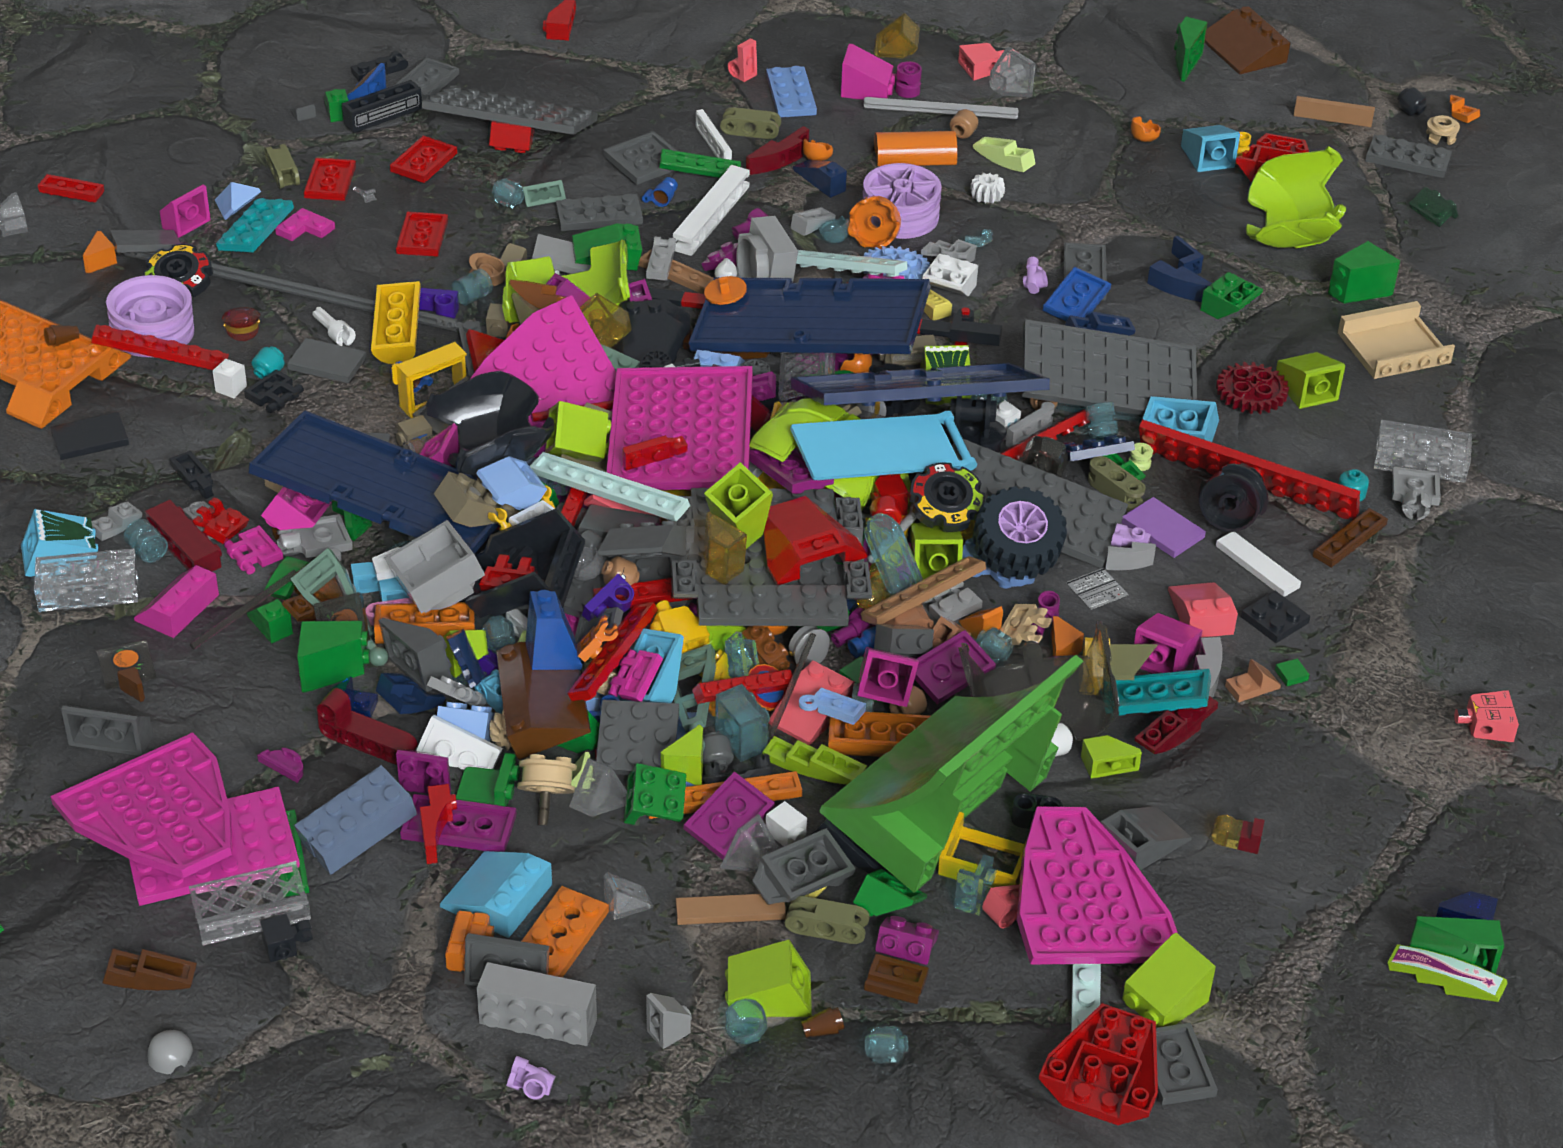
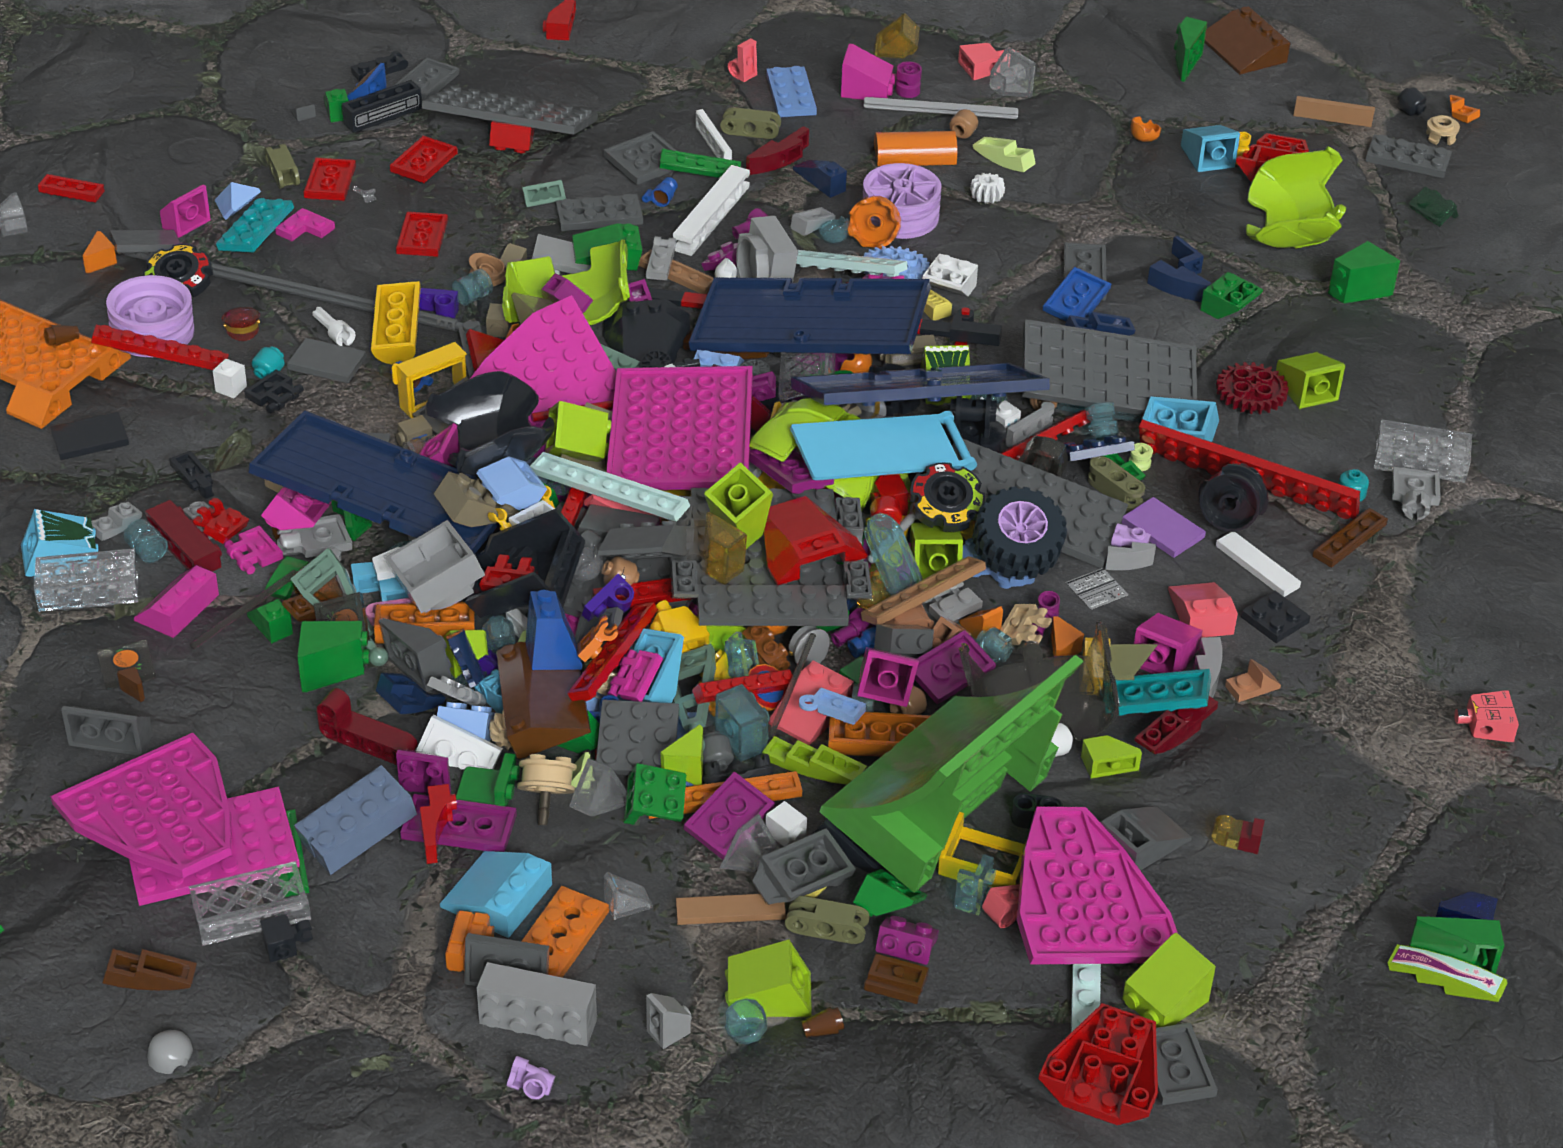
magenta plate [257,748,304,783] -> none
clear blue slope [329,676,378,718] -> none
clear light blue head [492,178,524,208] -> none
dark orange slope [510,280,566,309] -> none
clear yellow slope [580,293,632,348] -> none
red hinge [622,435,688,471] -> none
orange piece [704,276,747,305] -> none
orange hair [803,139,833,161] -> none
clear light blue head [865,1026,909,1064] -> none
light grey slope [921,239,977,262] -> none
clear light blue arm [965,229,993,247] -> none
lavender plate [1023,257,1048,294] -> none
green tile [1275,658,1310,686] -> none
tan panel [1338,301,1455,379] -> none

